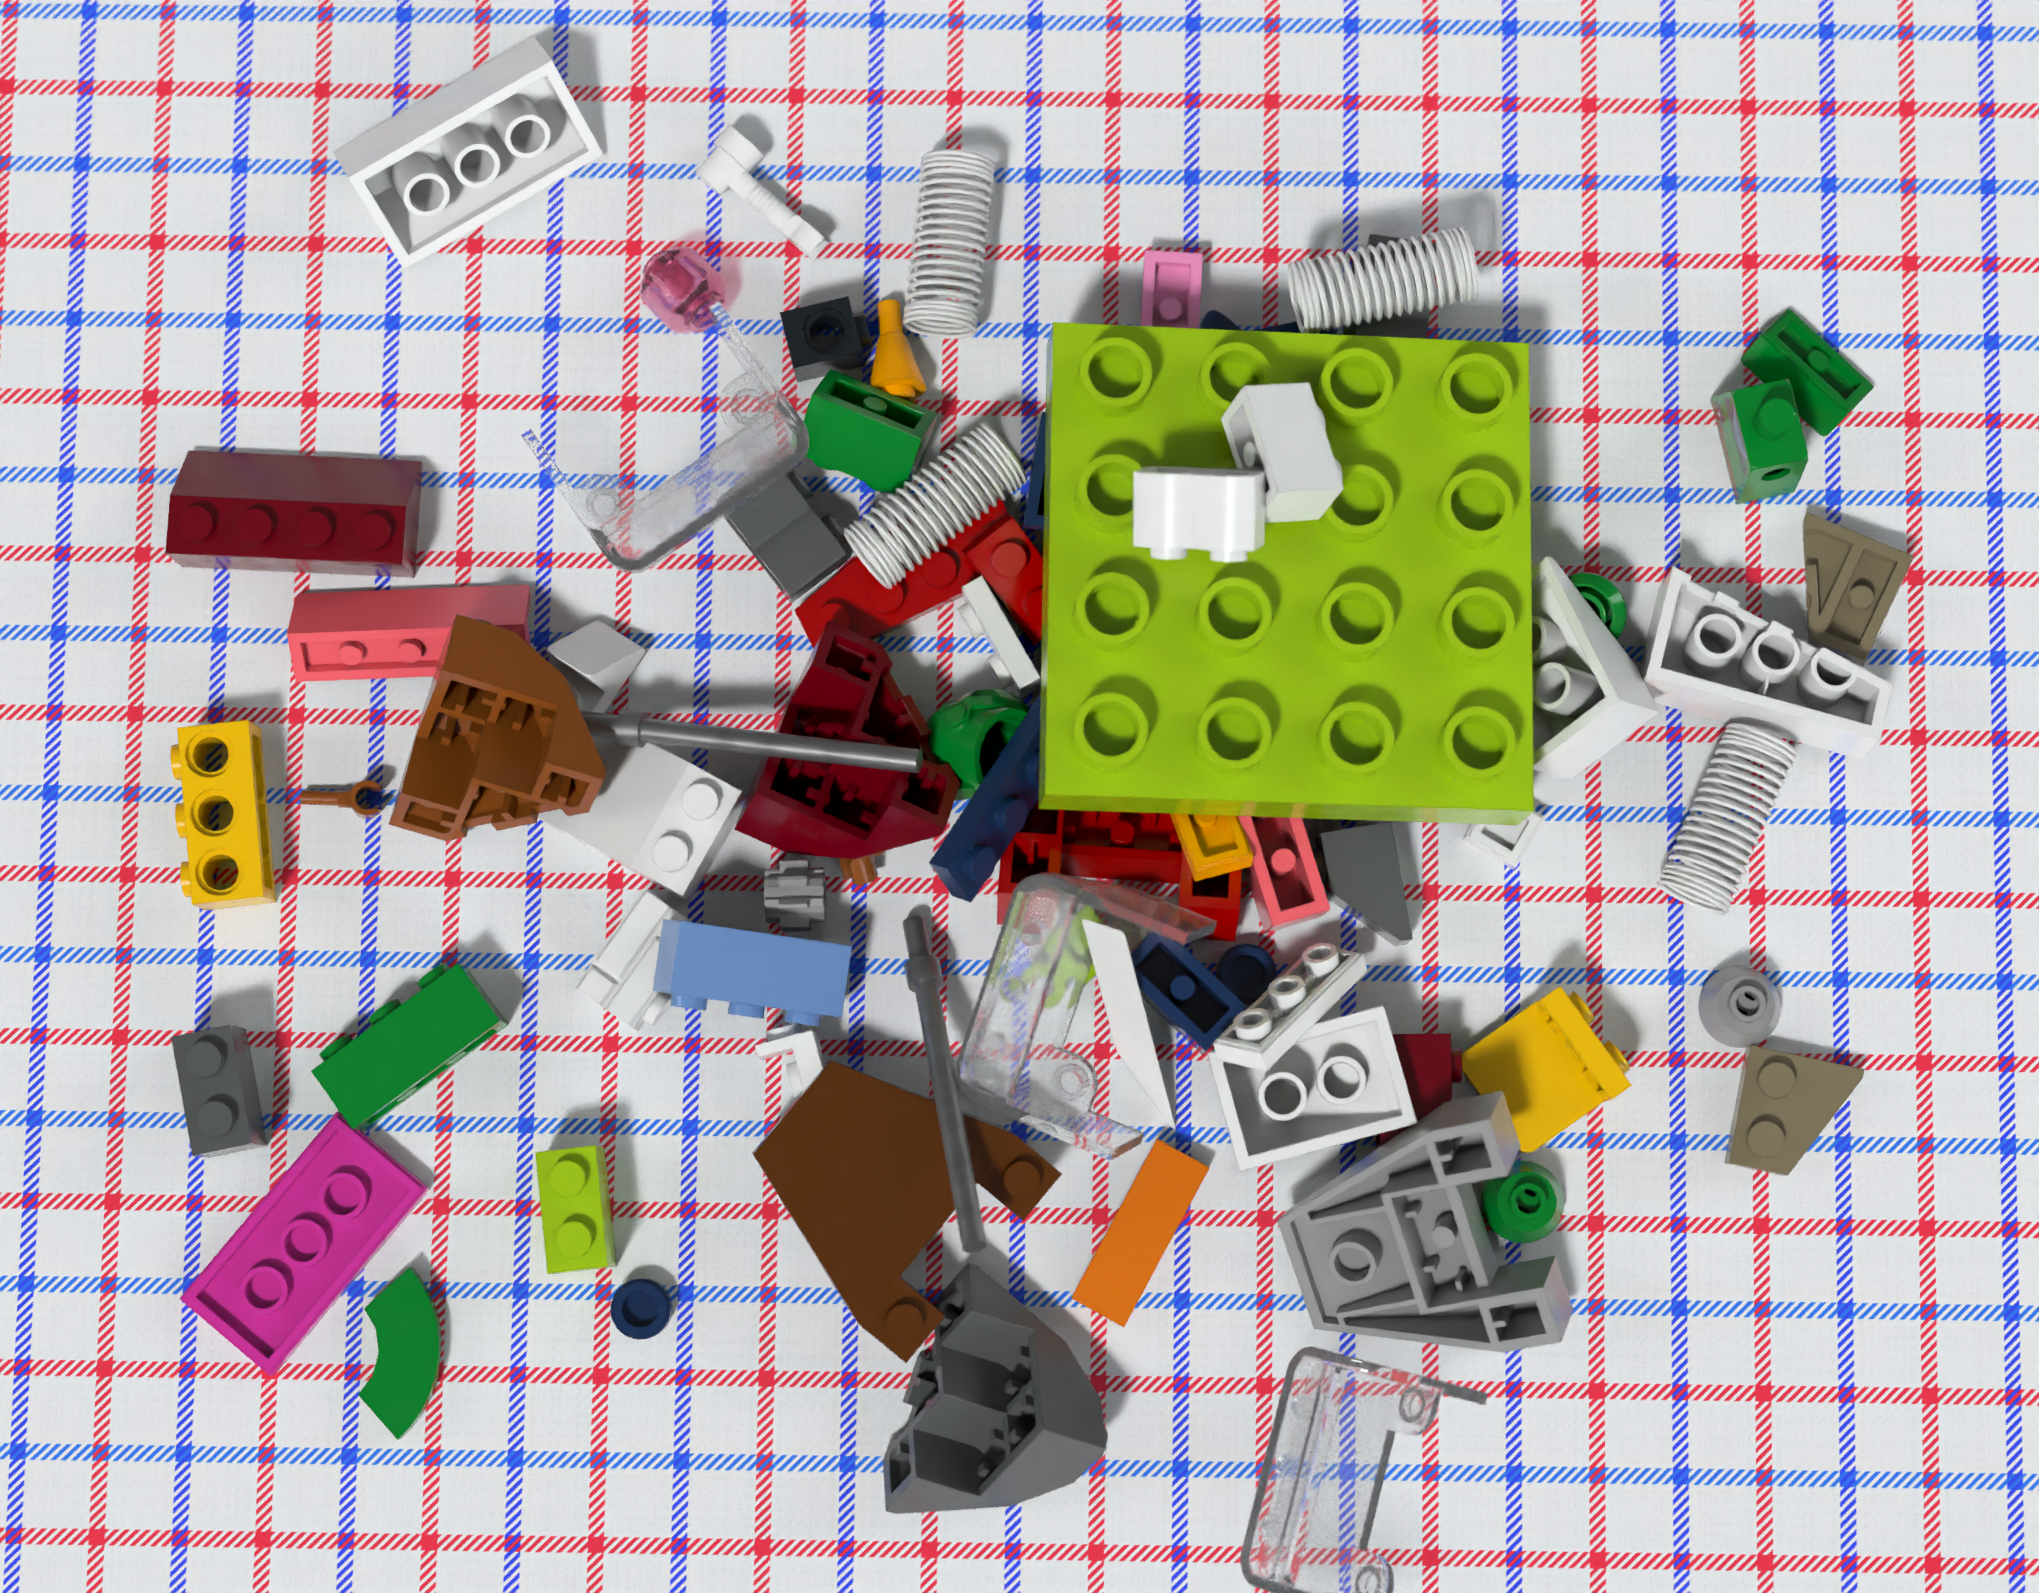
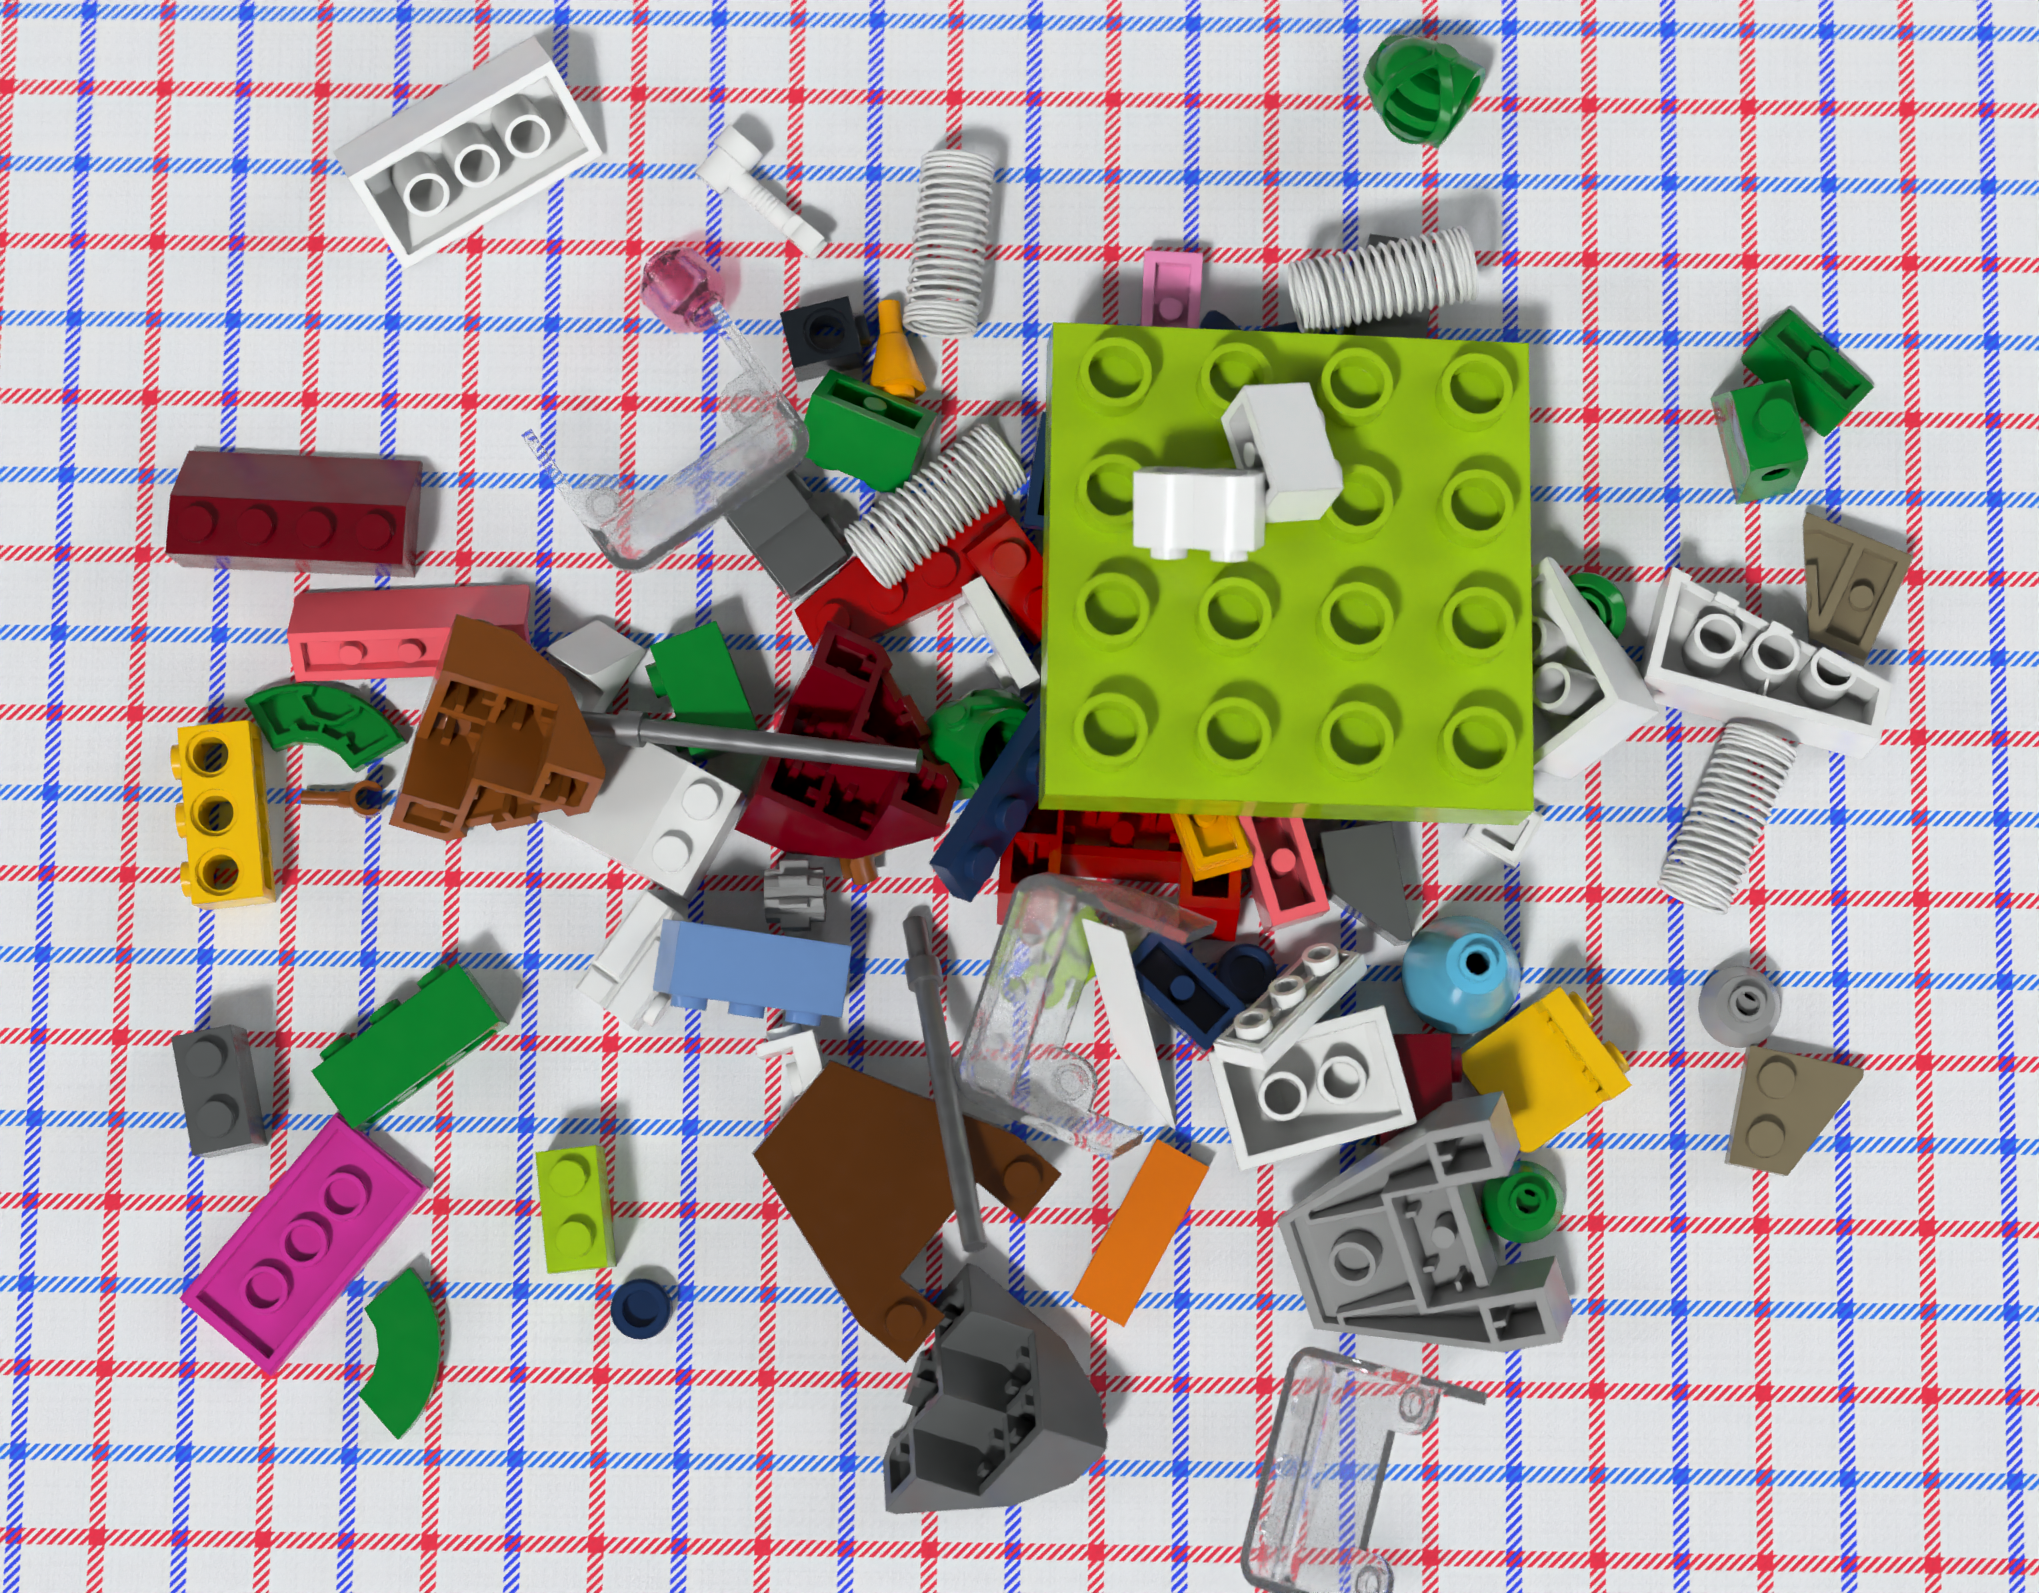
none -> green tile [244,683,408,773]
none -> green brick [645,621,759,764]
none -> green helmet [1363,35,1486,150]
none -> medium azure cone [1401,915,1521,1035]

